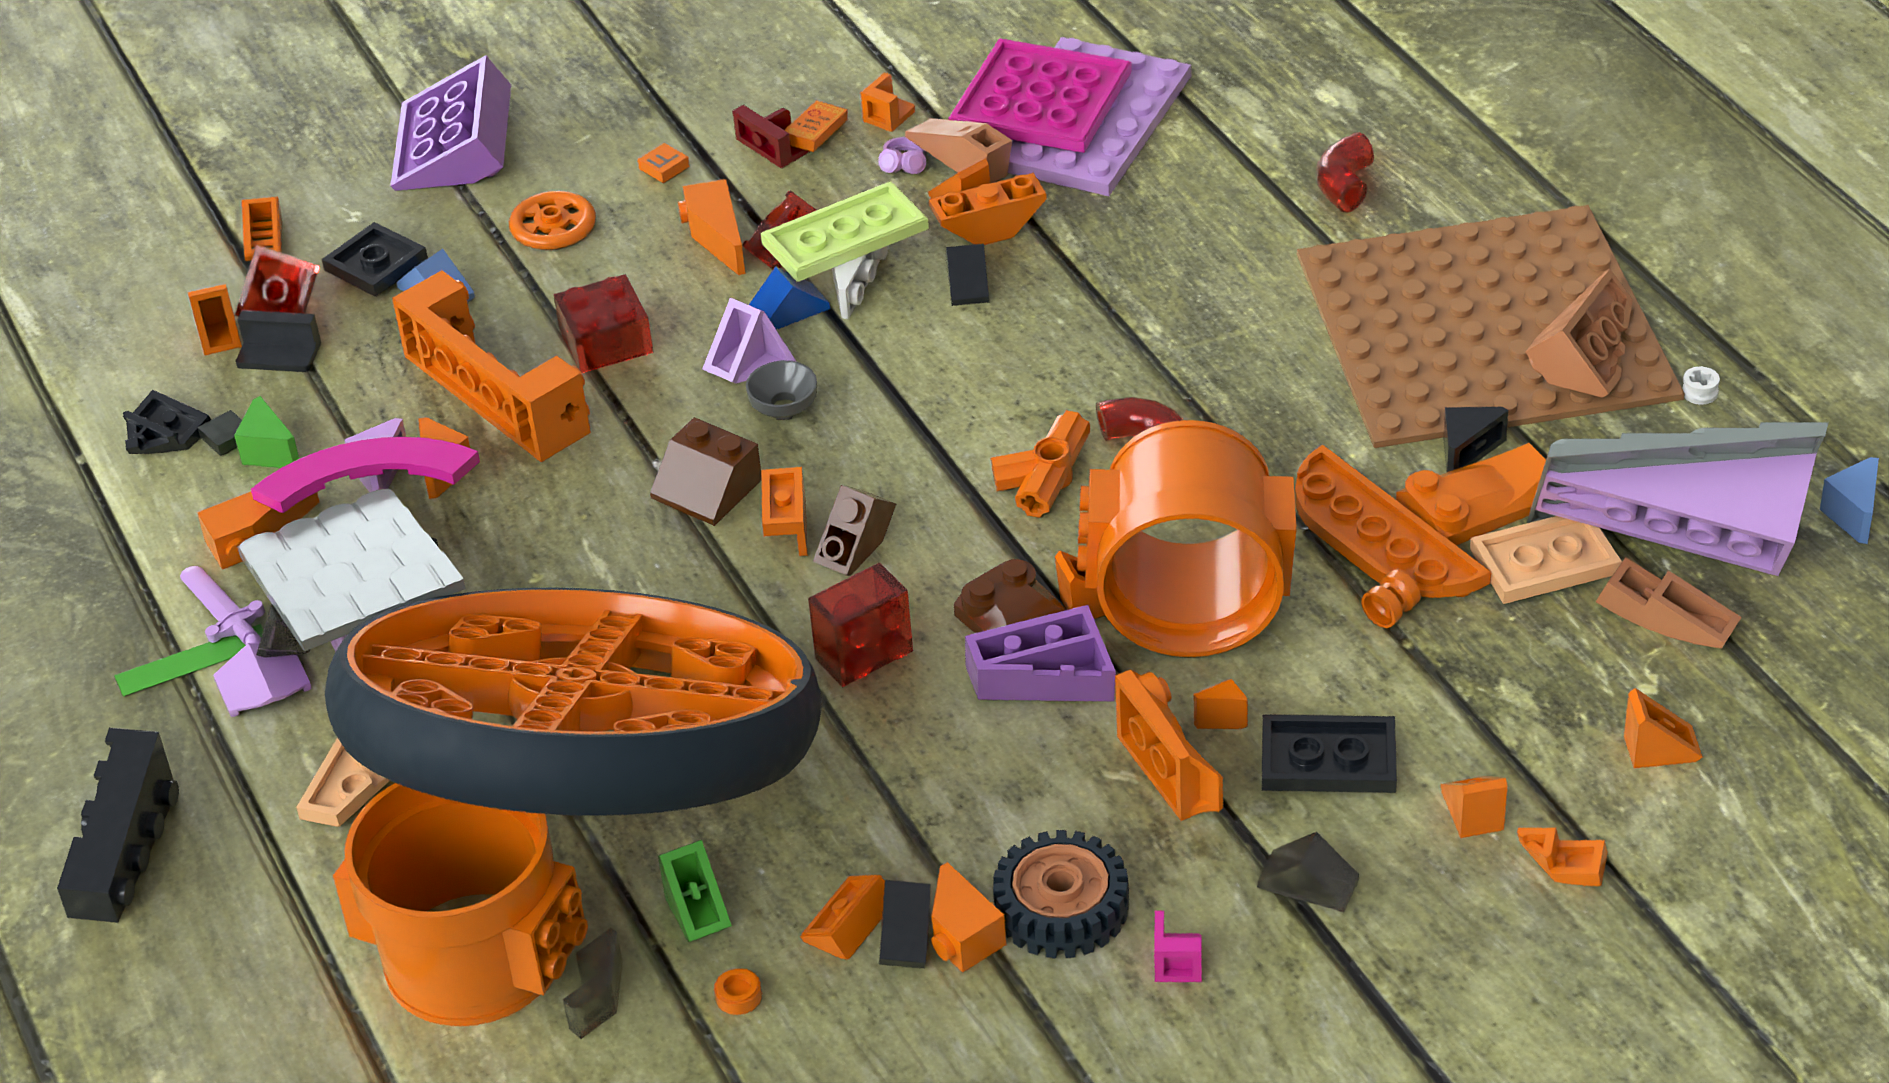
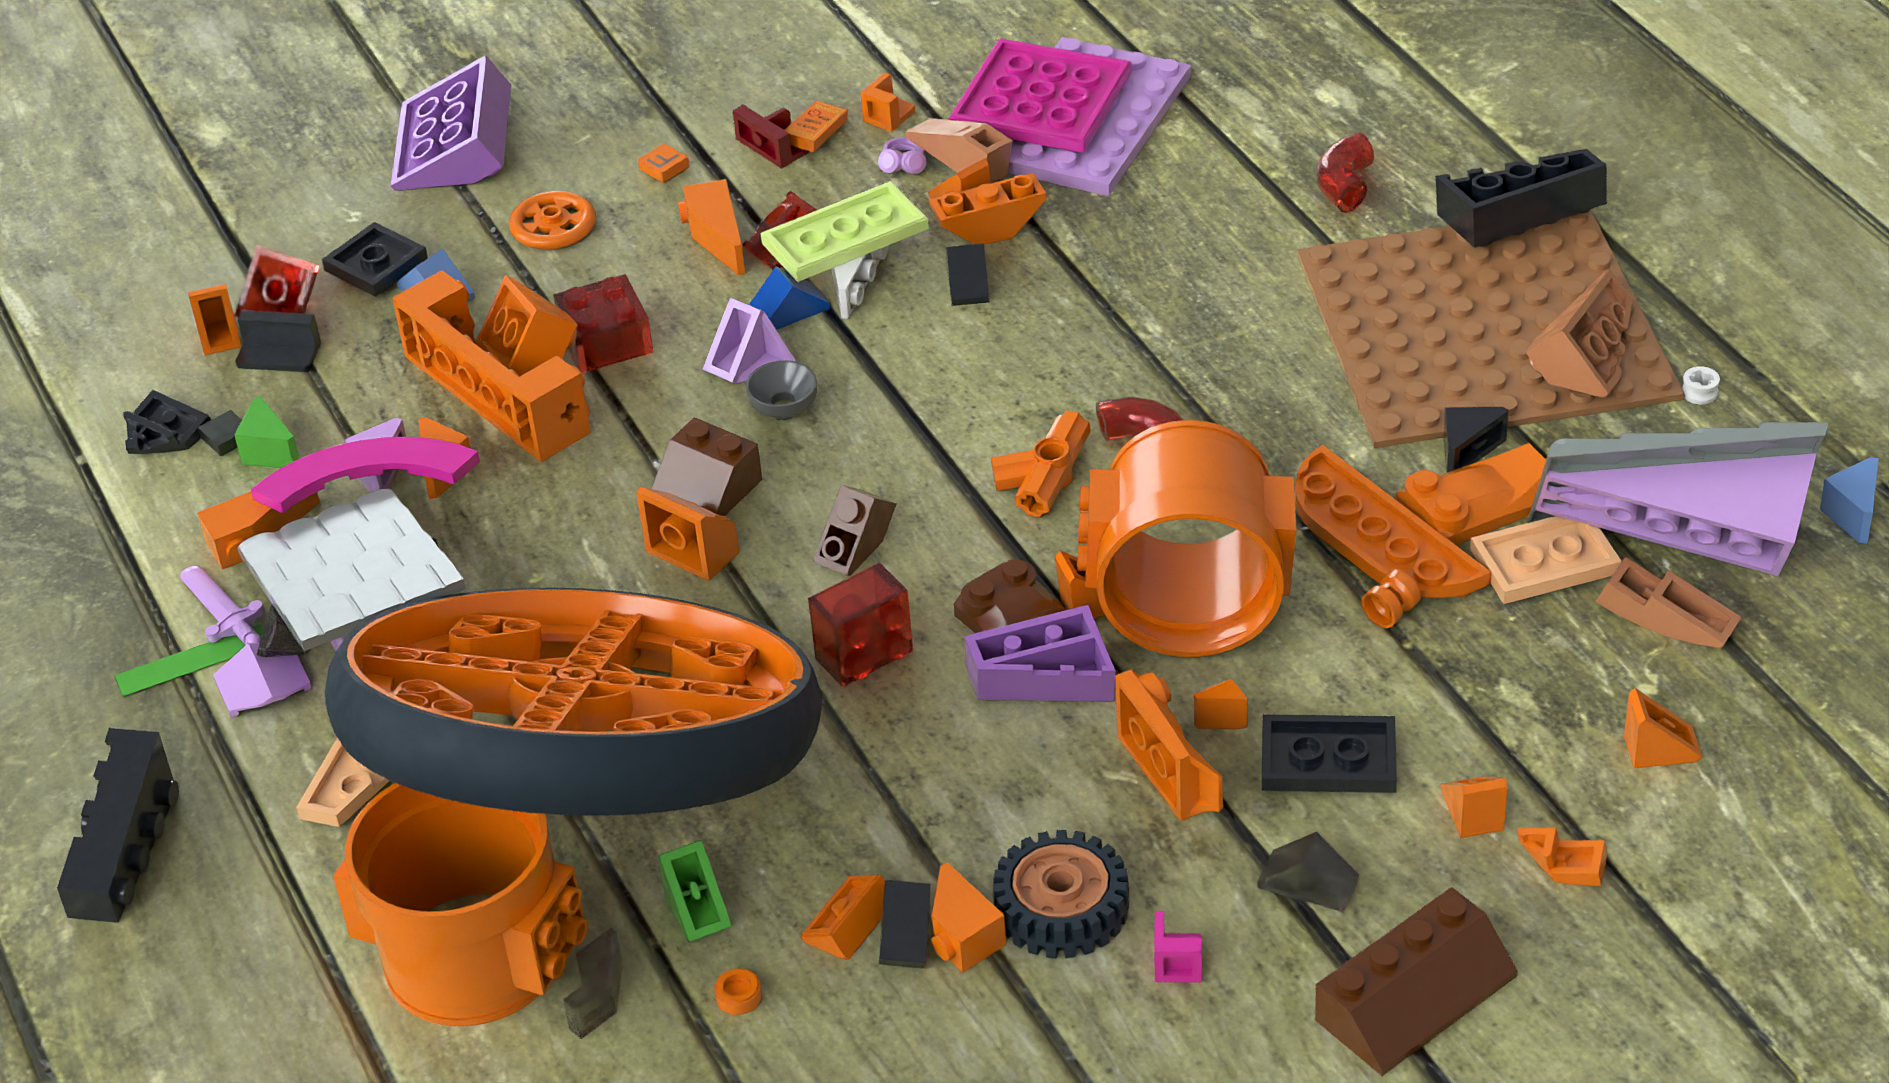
orange slope [242,196,282,261] -> none
orange panel [761,467,808,556] -> none
none -> orange slope [475,275,578,376]
none -> orange slope [636,487,739,581]
none -> reddish brown slope [1315,887,1517,1076]
none -> black wedge [1435,149,1607,248]

